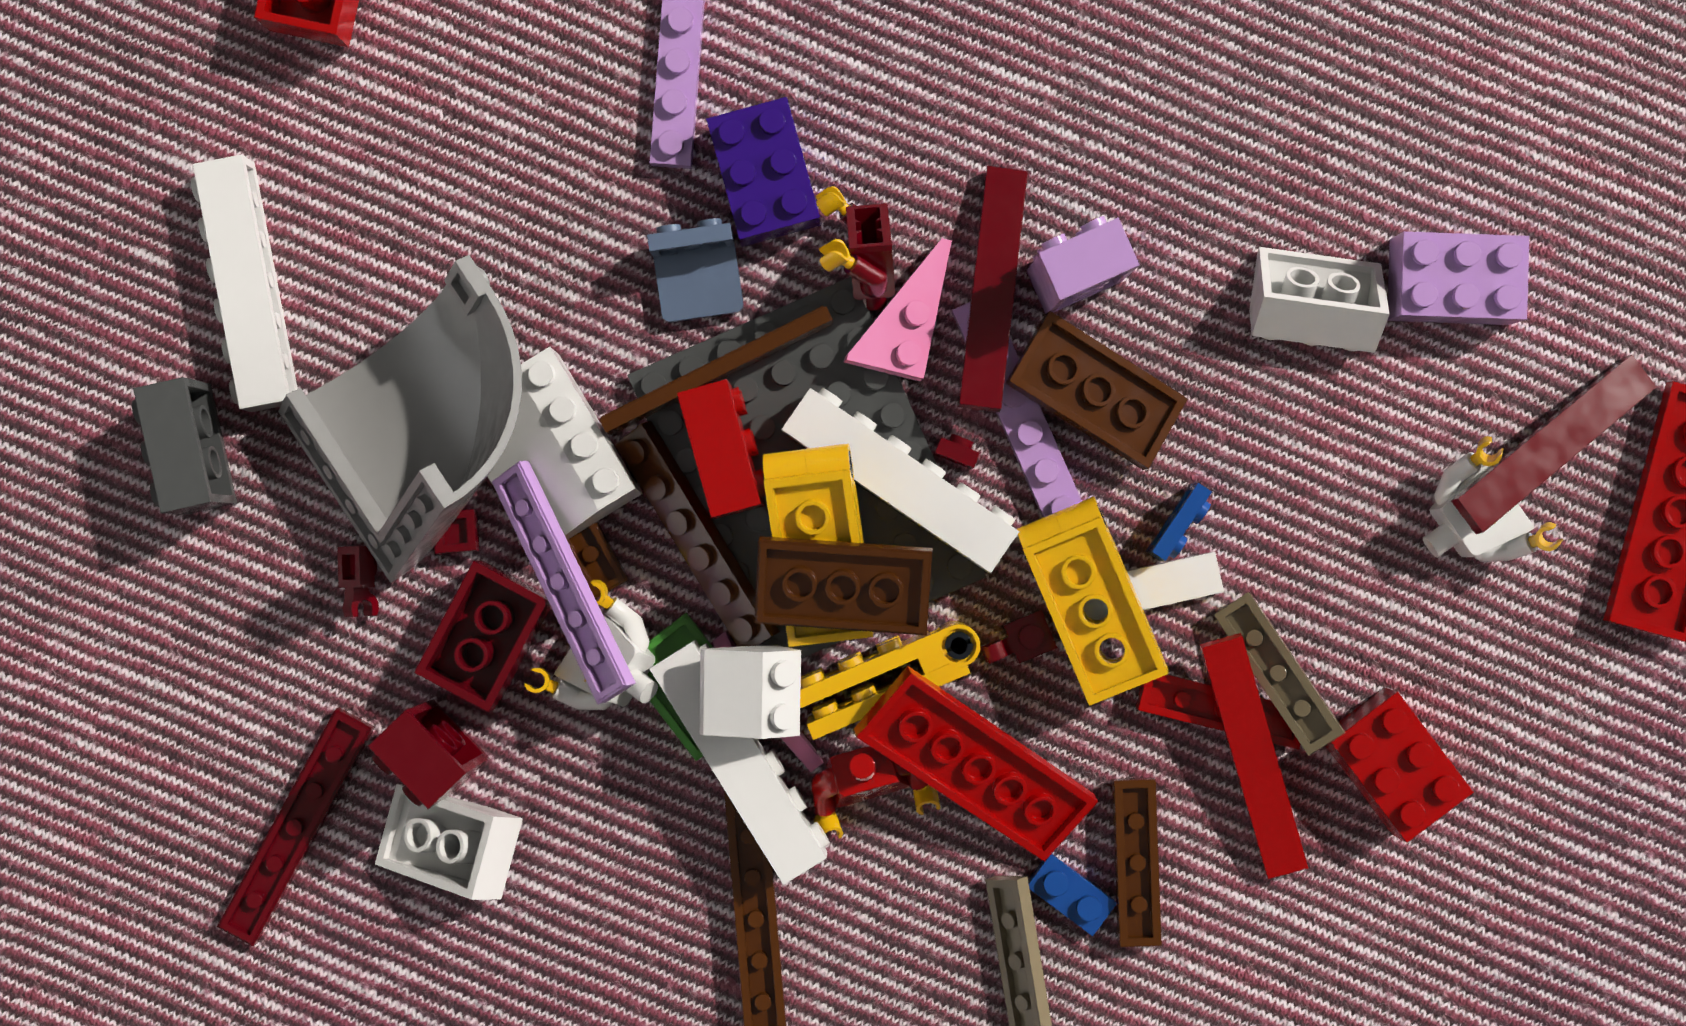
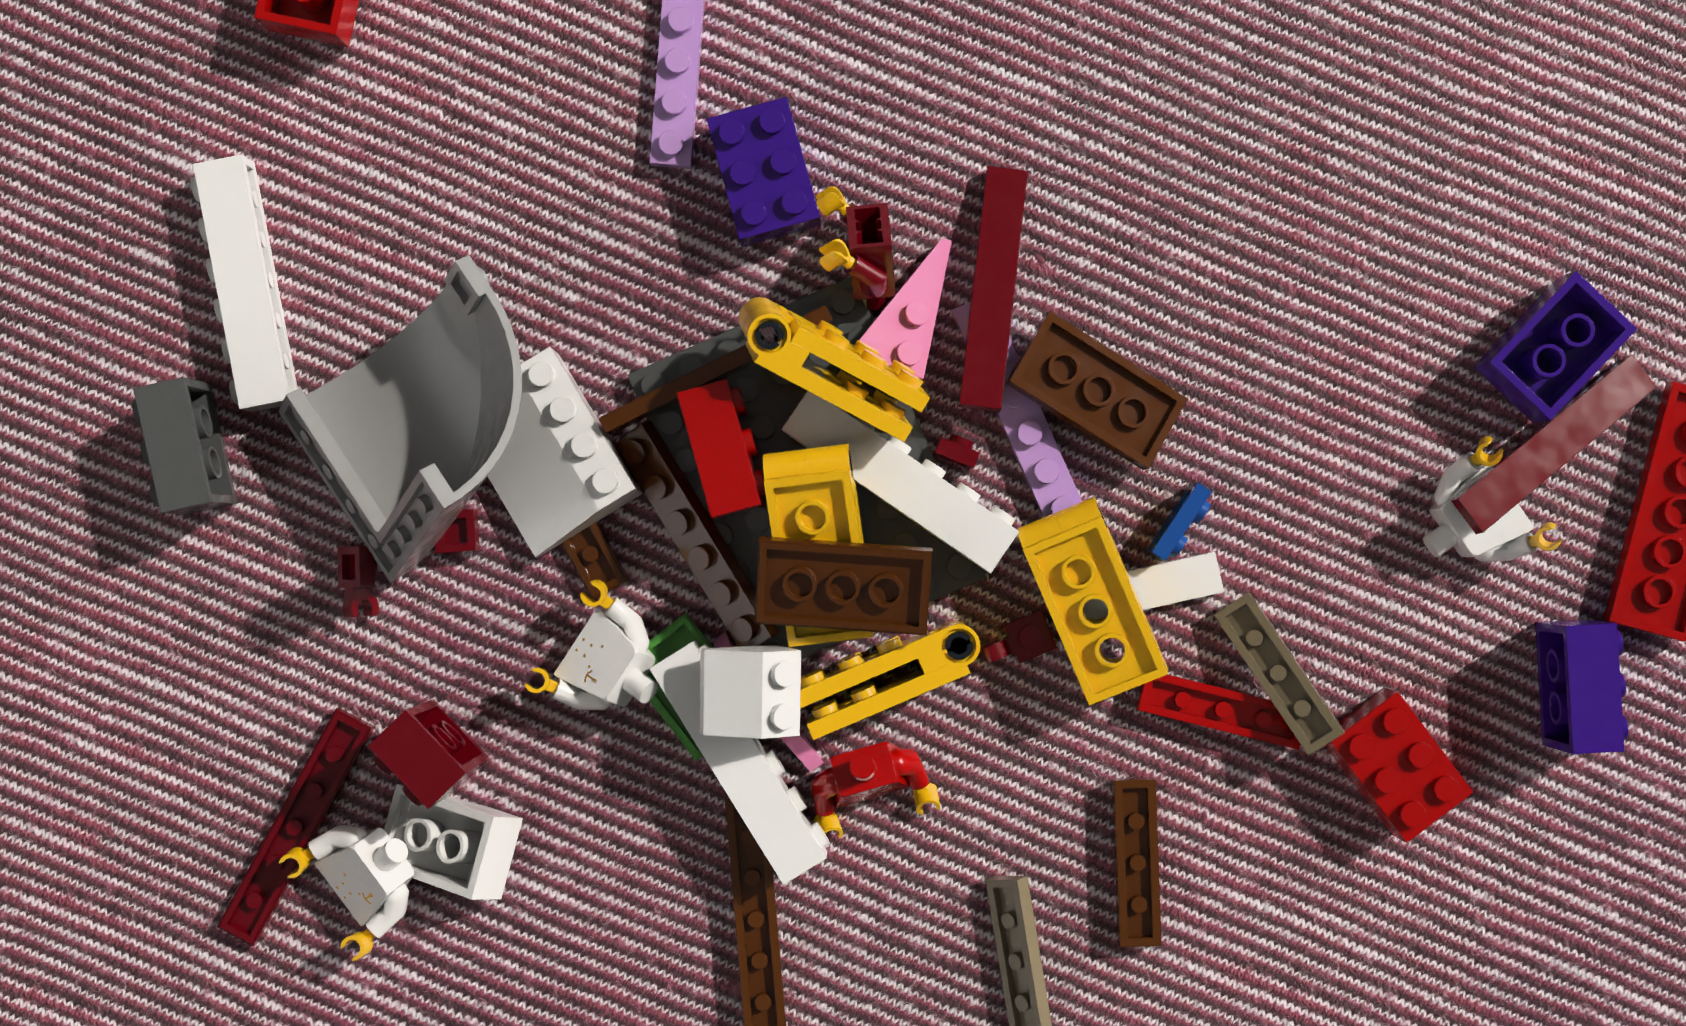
dark red brick [414,560,551,712] -> none
lavender tile [492,461,636,704] -> none
sand blue bracket [647,218,744,323] -> none
red plate [854,666,1098,862] -> none
lavender brick [1027,216,1140,314] -> none
blue plate [1028,853,1117,936] -> none
red tile [1200,633,1308,879] -> none
white slope [1249,247,1390,353] -> none
lavender brick [1387,231,1530,325] -> none
none -> white torso [279,825,414,961]
none -> yellow hinge [738,297,930,442]
none -> dark purple brick [1473,271,1637,423]
none -> dark purple brick [1535,620,1628,754]

